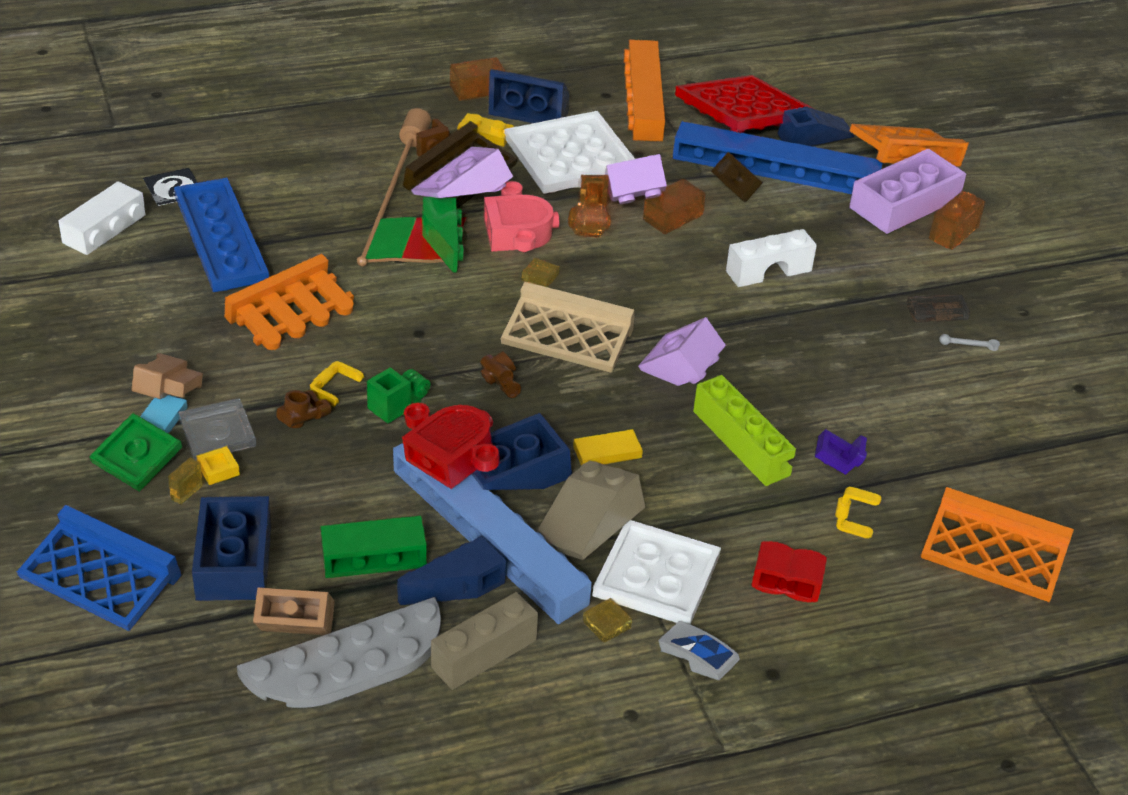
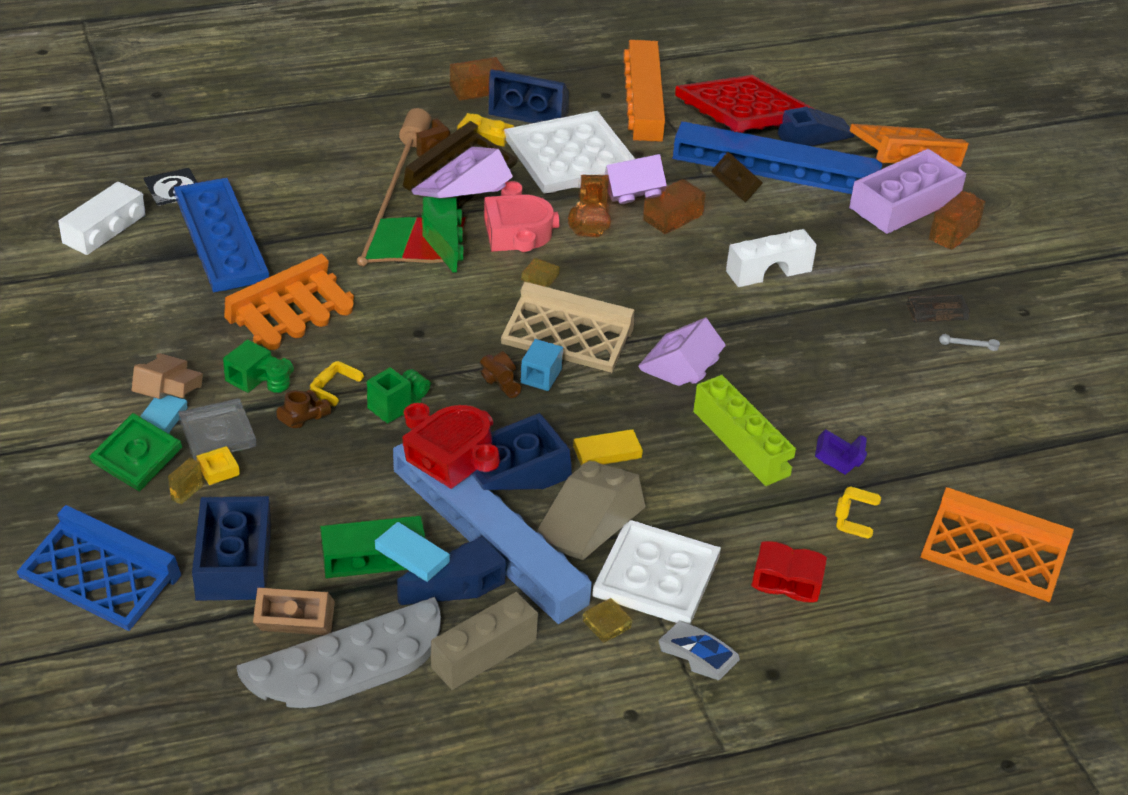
none -> green brick [223,339,294,393]
none -> medium azure tile [375,522,450,582]
none -> dark azure brick [521,339,563,391]

